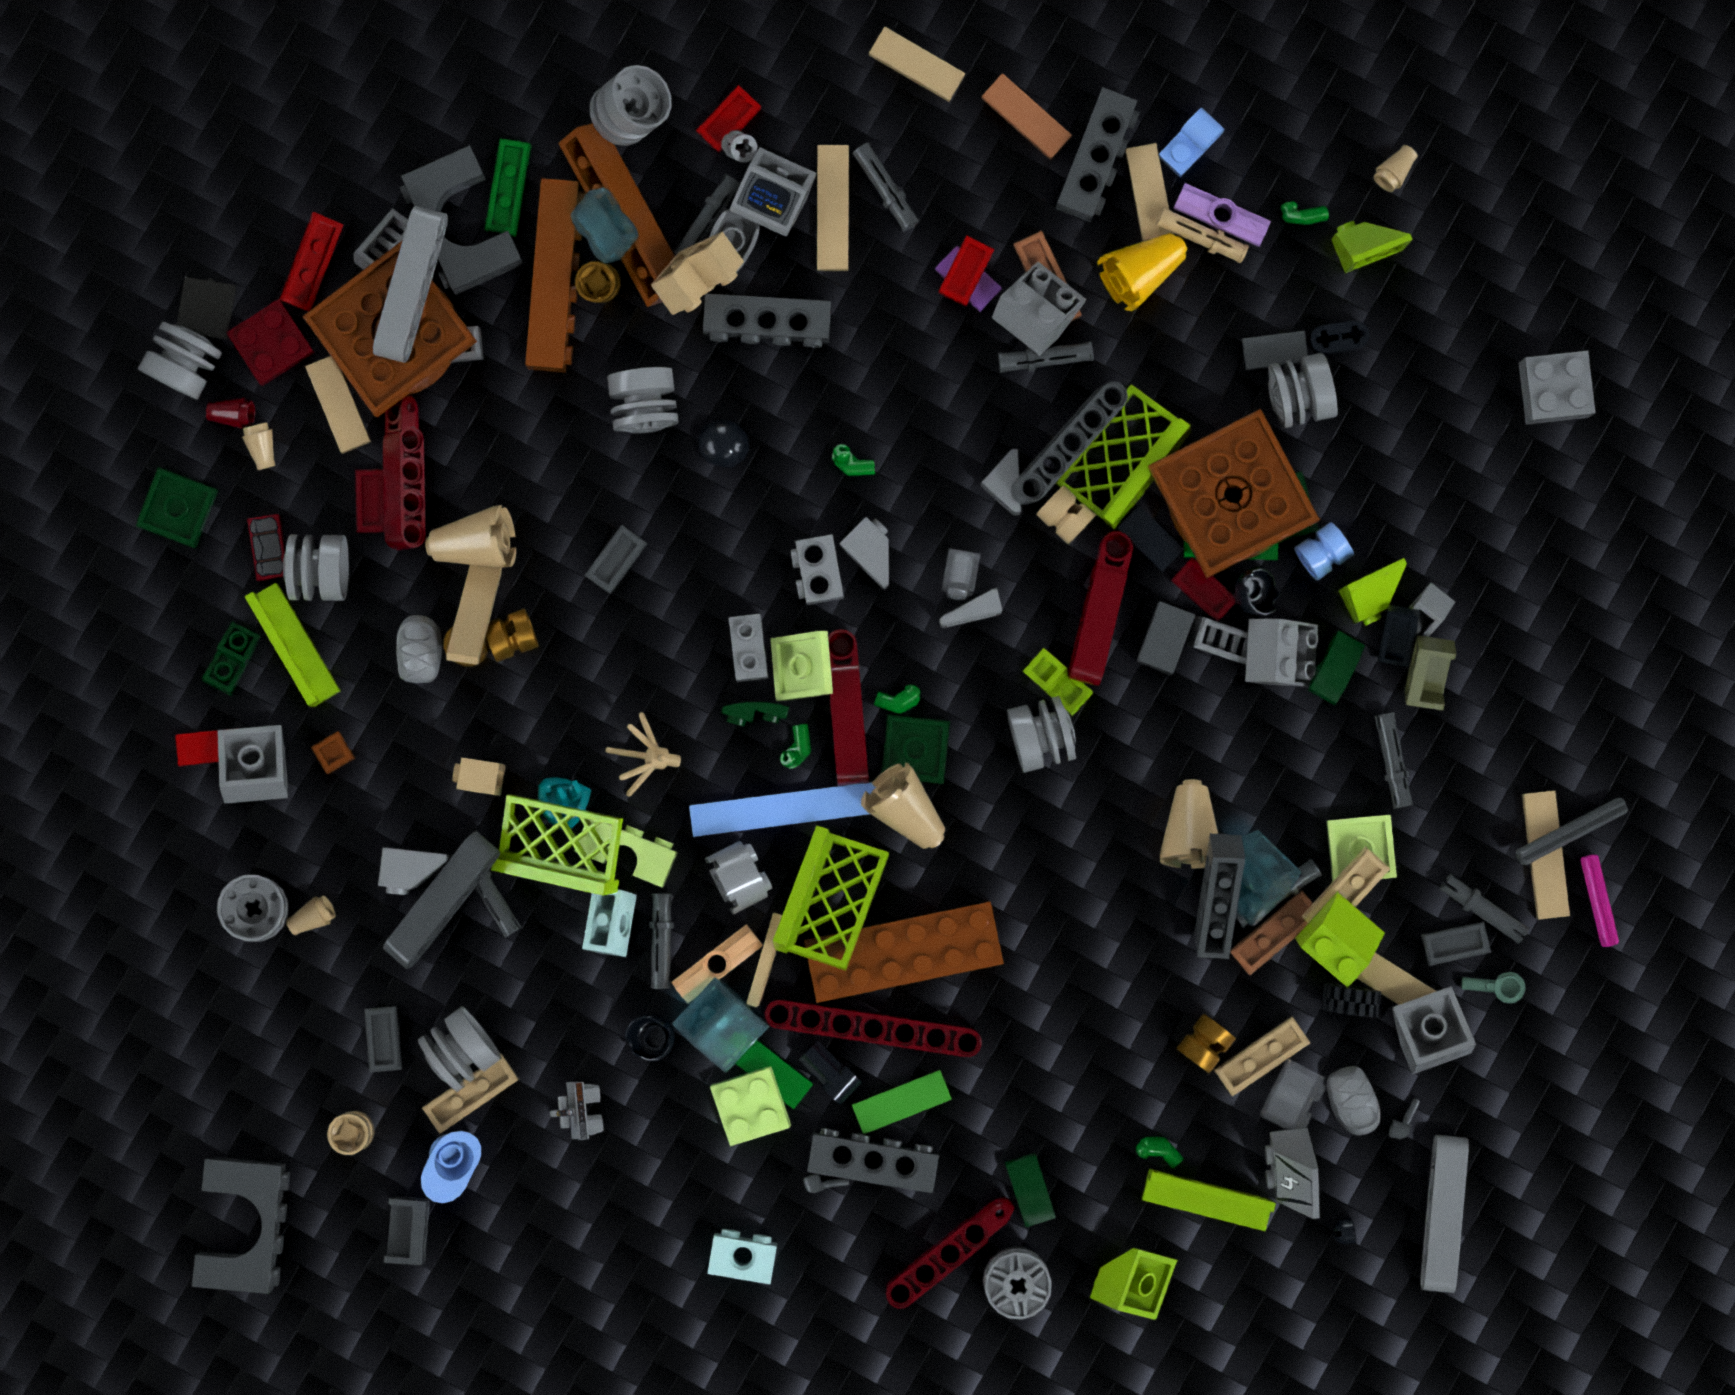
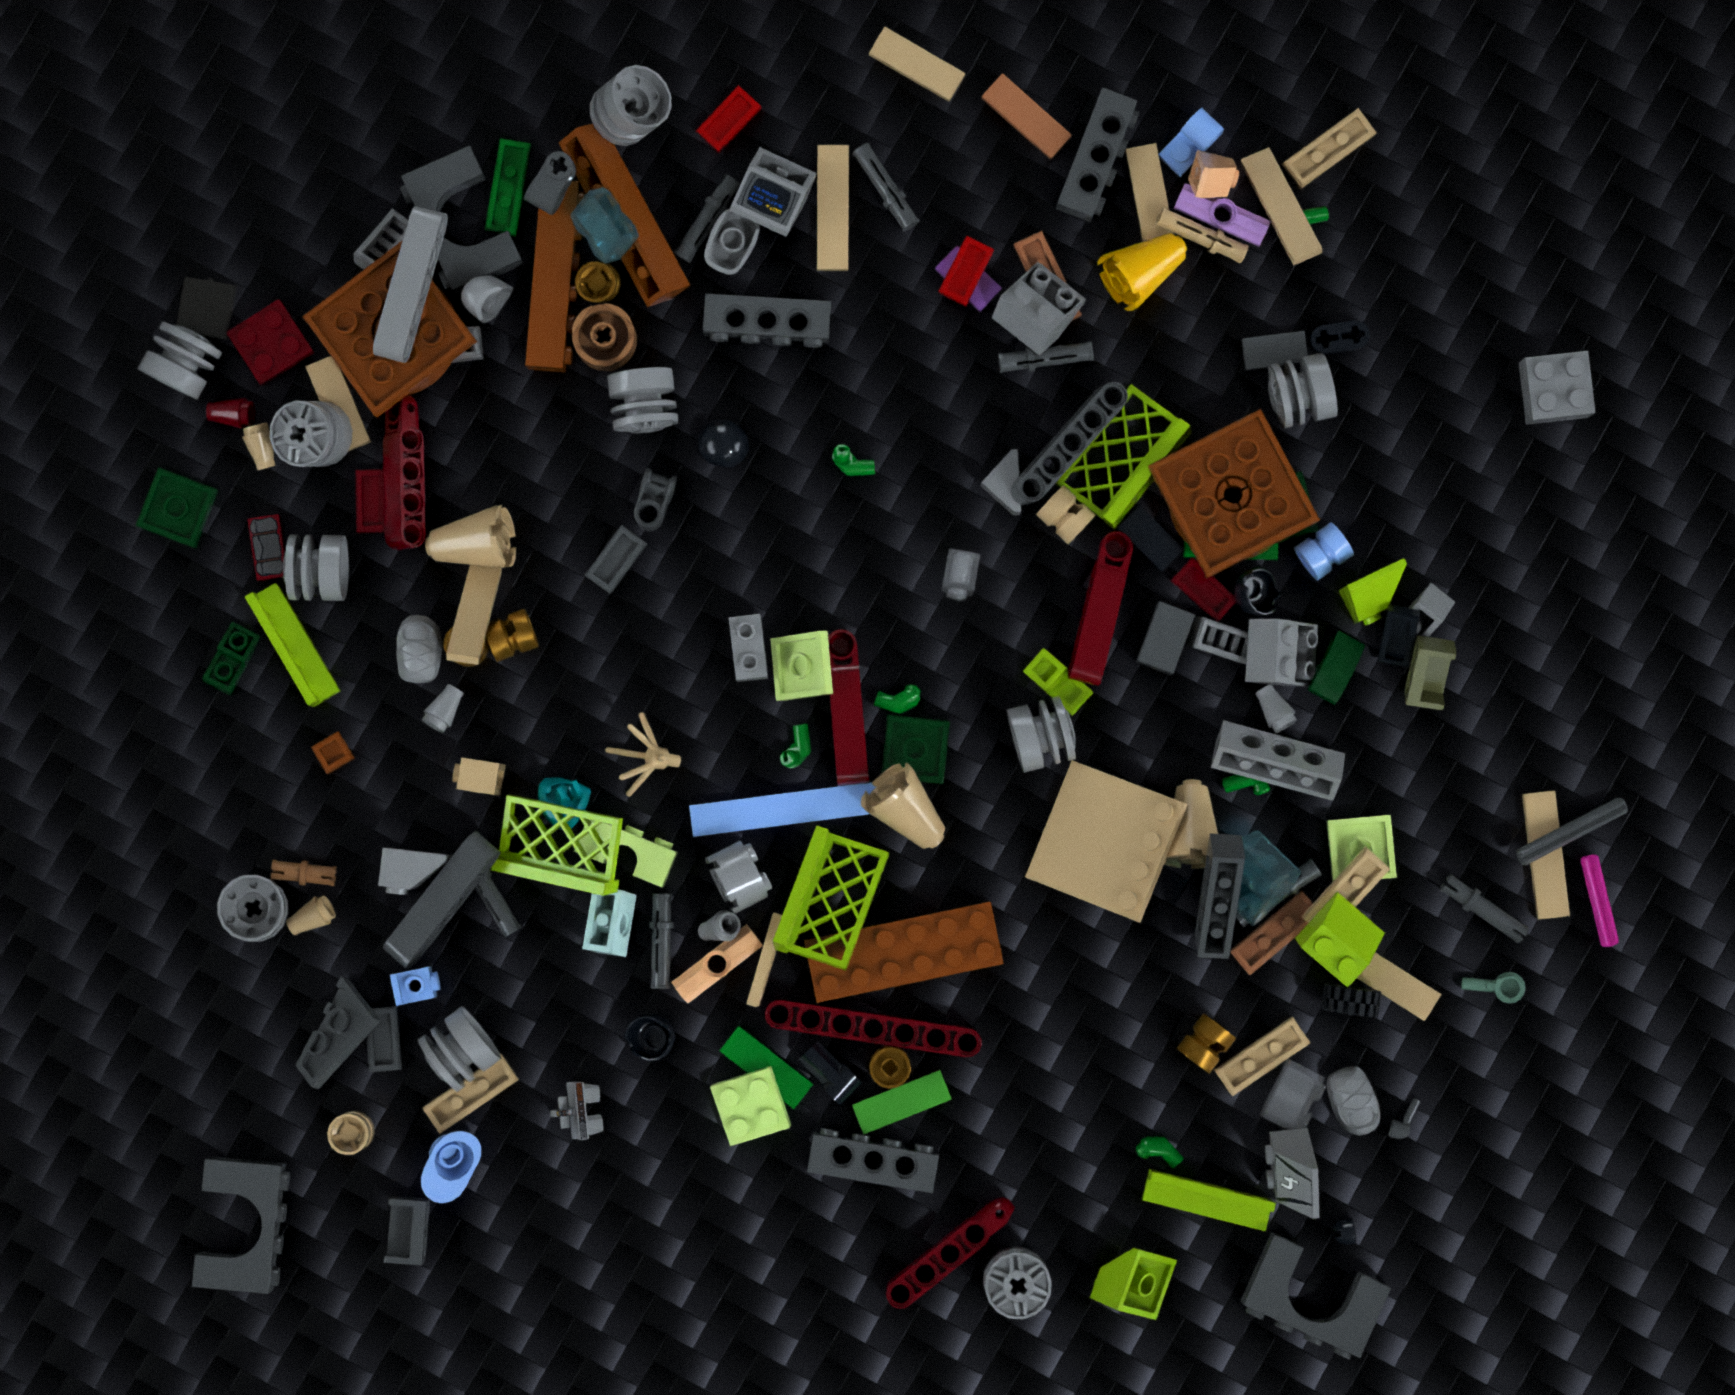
red tile [175,728,239,766] -> none
light grey slope [218,725,288,803] -> none
red tile [279,212,344,312] -> none
tan brick [651,231,744,315] -> none
clear light blue slope [672,977,769,1073] -> none
light aqua brick [708,1229,777,1284] -> none
light grey bush [721,130,758,162] -> none
dark green slope [721,702,790,727] -> none
light grey brick [791,534,844,605] -> none
dark grey hand [803,1174,849,1193] -> none
light grey slope [839,517,889,590] -> none
light grey slope [939,588,1003,629] -> none
dark green slope [1005,1153,1056,1227] -> none
lime slope [1331,221,1413,273] -> none
tan cone [1374,145,1418,192] -> none
dark grey pin [1374,712,1414,809] -> none
light grey slope [1392,986,1476,1074] -> none
dark grey tile [1421,921,1491,966] -> none
light grey beam [1421,1135,1469,1293] -> none
none -> light grey wheel [269,400,353,467]
none -> medium nougat pin [271,859,337,886]
none -> dark grey wing [296,976,380,1089]
none -> light blue brick [390,966,441,1006]
none -> light grey cone [422,684,464,733]
none -> light grey piece [461,275,513,323]
none -> dark grey piece [524,151,576,215]
none -> medium nougat brick [572,304,637,371]
none -> dark grey piece [634,468,677,532]
none -> light grey cone [698,910,741,942]
none -> pearl gold wheel [870,1045,911,1089]
none -> tan plate [1025,760,1187,923]
none -> light nougat slope [1188,150,1239,198]
none -> light grey brick [1211,720,1345,801]
none -> green arm [1222,774,1270,796]
none -> tan tile [1241,147,1322,266]
none -> dark grey arch [1241,1232,1391,1359]
none -> light grey cone [1256,684,1297,733]
none -> tan tile [1282,108,1377,190]

